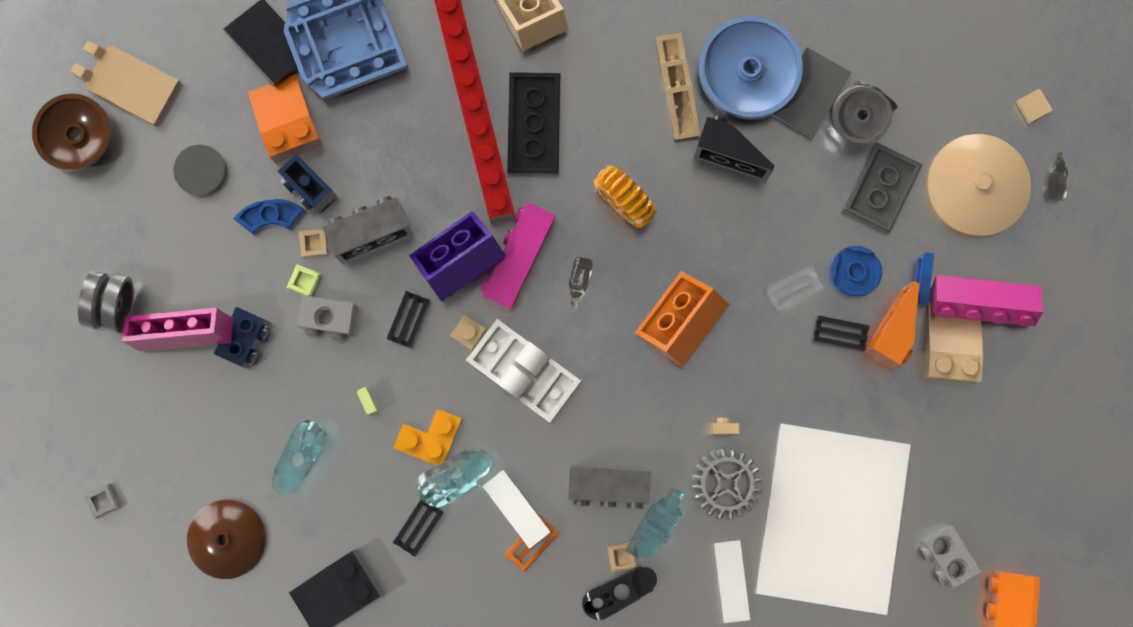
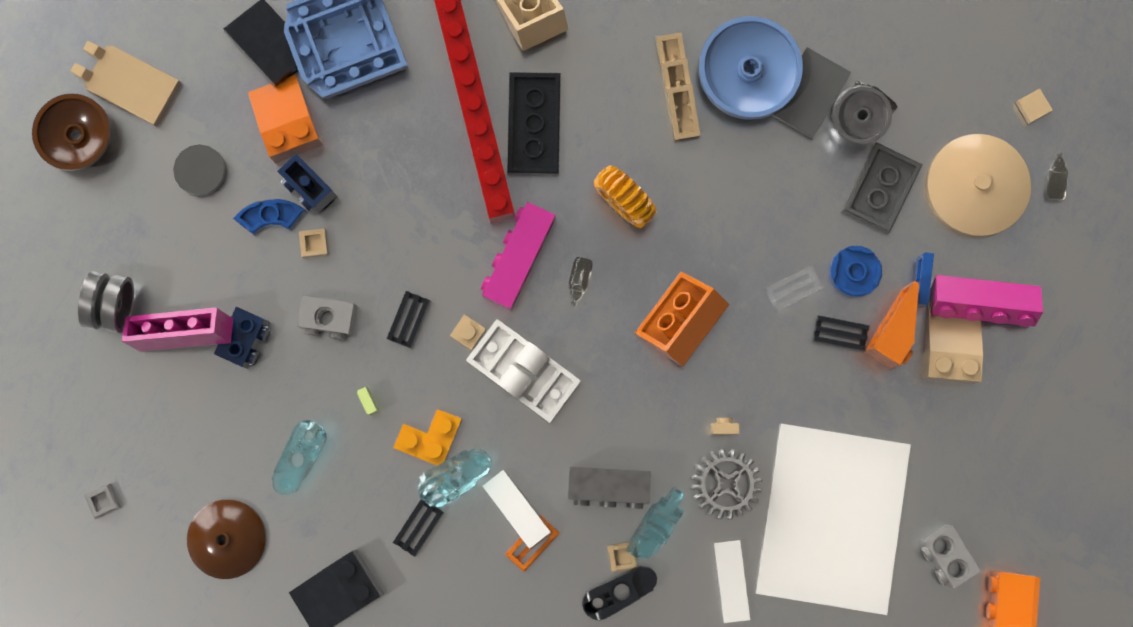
yellowish green tile [287,264,322,297] -> none
flat silver brick [323,196,413,263] -> none
dark purple brick [409,210,506,302] -> none
black slope [694,116,775,181] -> none

